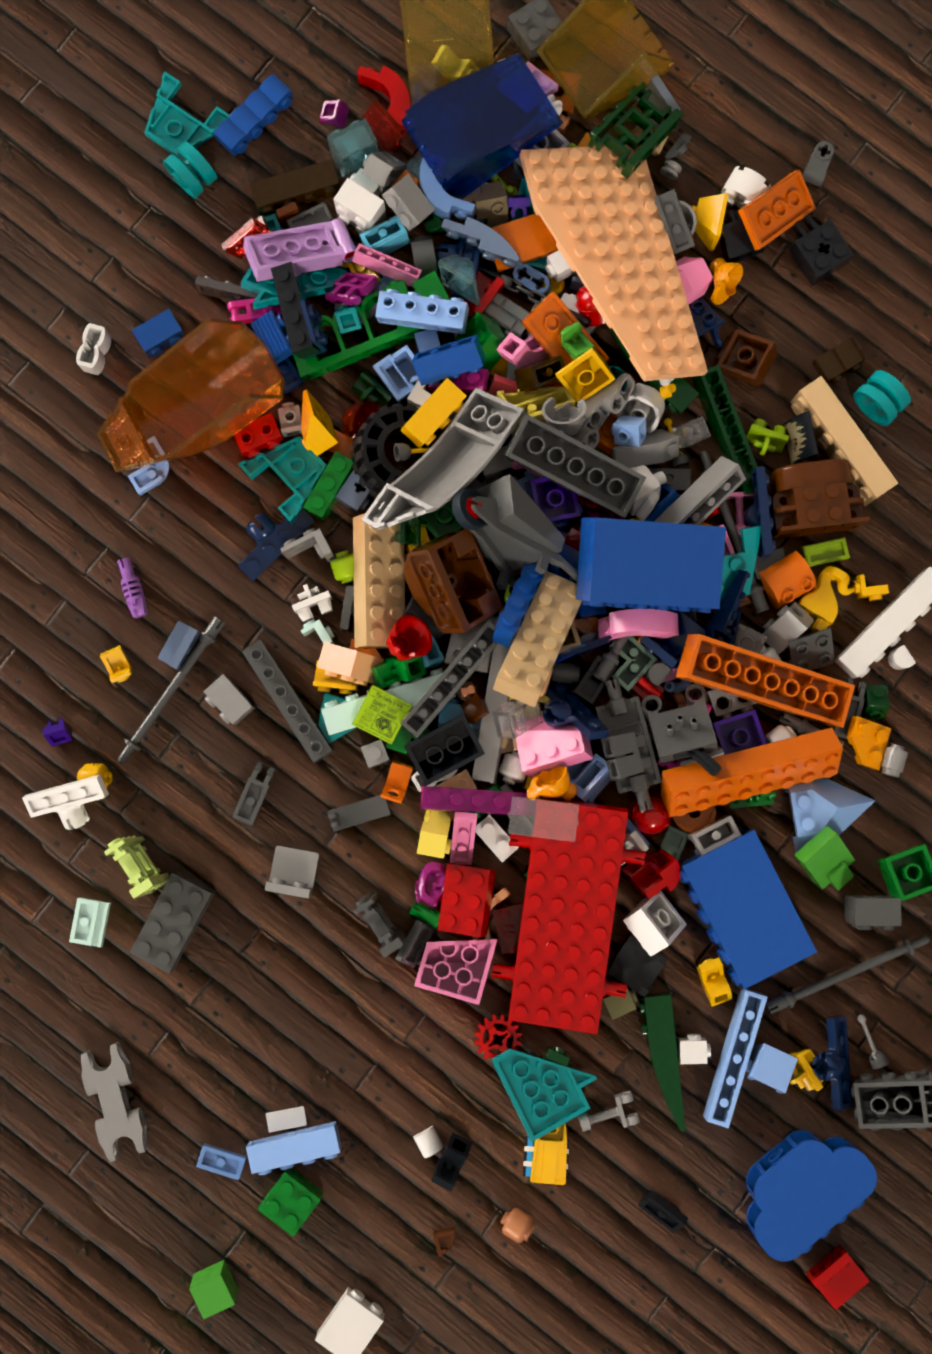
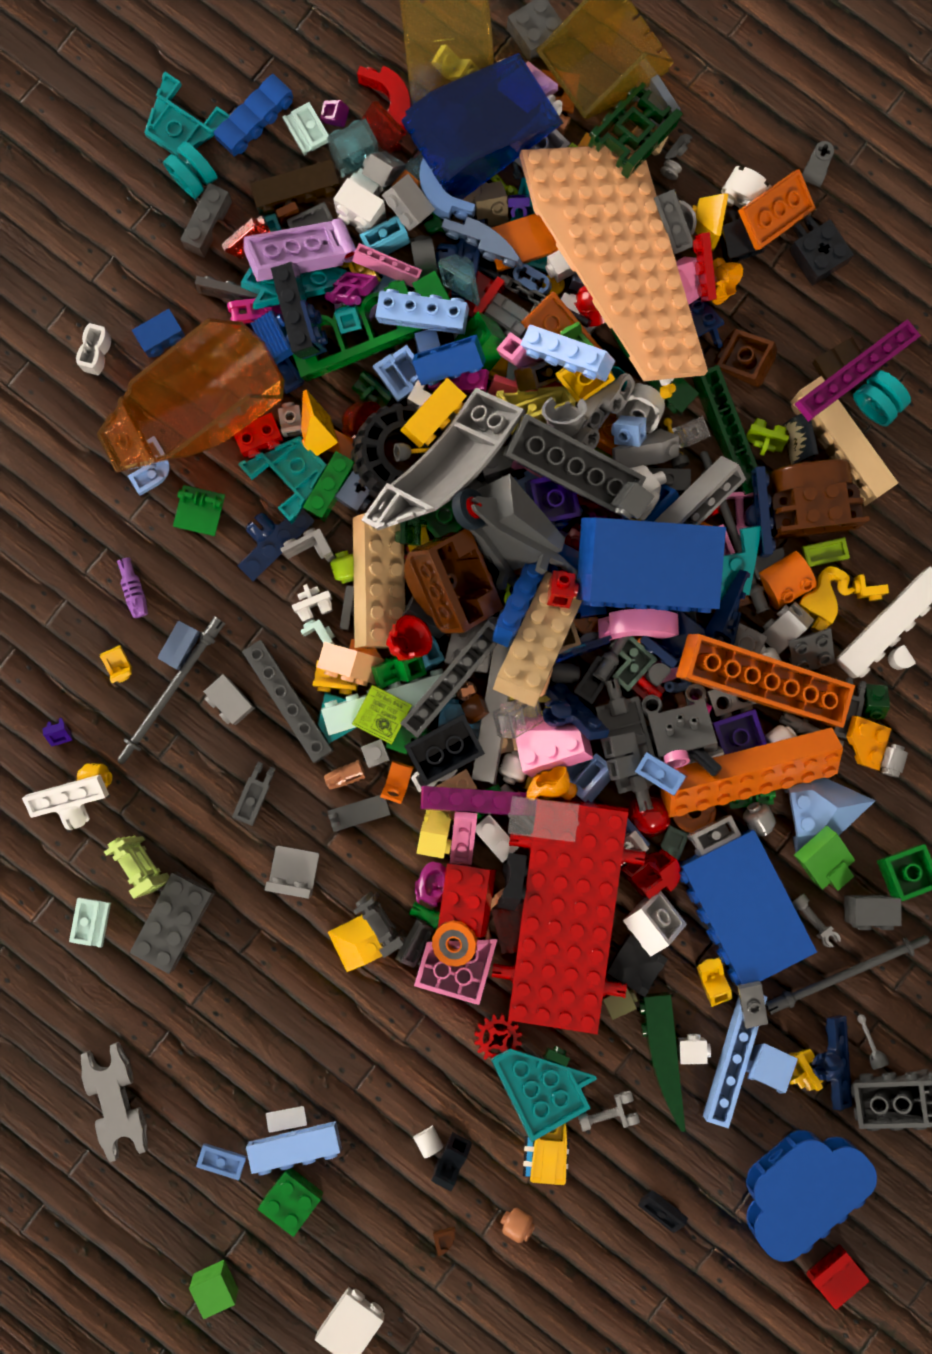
none -> green hinge [173,485,225,536]
none -> dark grey arch [180,183,232,258]
none -> light aqua plate [282,102,331,156]
none -> nougat hinge [324,760,366,790]
none -> yellow slope [328,914,383,972]
none -> orange tile [432,920,477,967]
none -> black brick [497,853,529,911]
none -> light blue brick [520,324,615,382]
none -> red brick [547,570,578,608]
none -> dark grey brick [611,482,655,520]
none -> medium blue plate [635,752,687,796]
none -> bright pink piece [663,750,690,768]
none -> red plate [693,232,717,302]
none -> dark grey plate [737,980,768,1029]
none -> light grey head [743,802,776,836]
none -> light grey bar [792,893,841,947]
none -> magenta plate [795,319,921,422]

